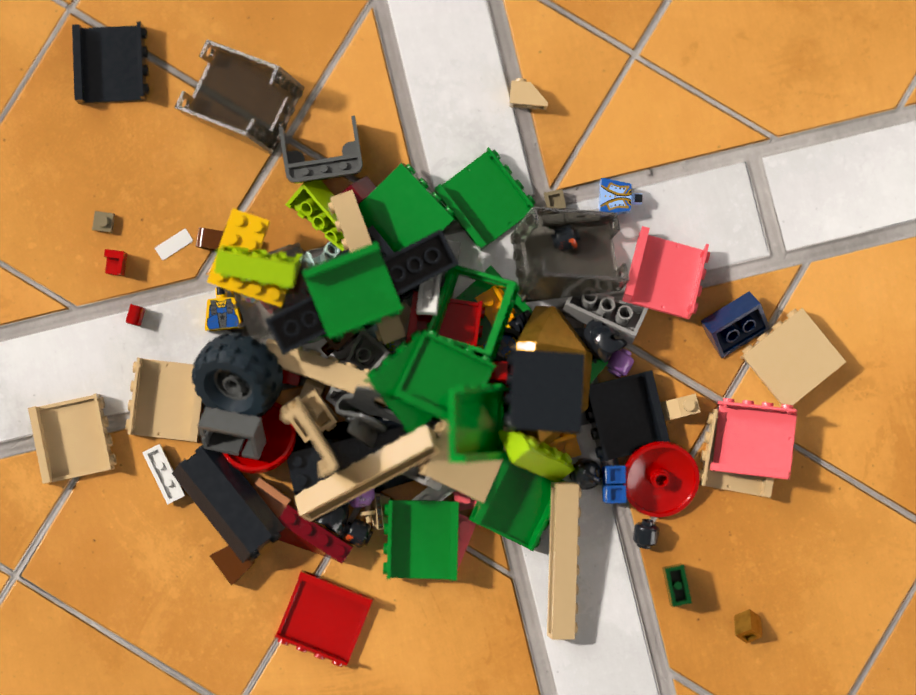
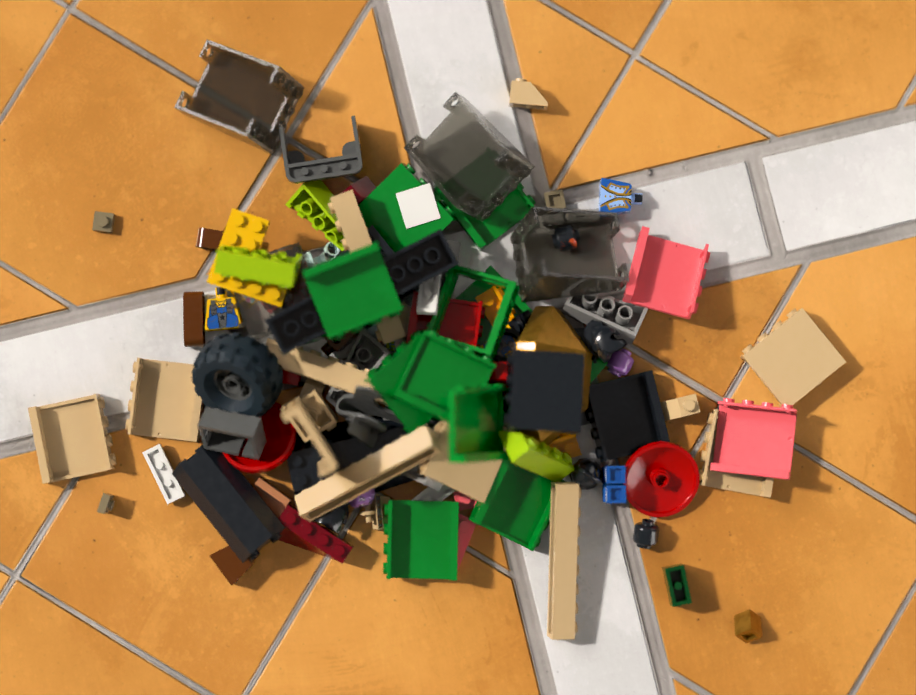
black panel [72,21,150,104] -> none
red panel [104,249,127,276] -> none
red brick [125,304,146,327] -> none
white sticker [155,229,193,260] -> none
red panel [275,570,373,667] -> none
black head [343,519,373,547] -> none
dark blue slope [701,291,770,358] -> none
none -> dark tan plate [97,493,115,514]
none -> reddish brown beam [183,291,205,347]
none -> white sticker [396,183,441,229]
none -> clear smoke windscreen [404,92,535,222]

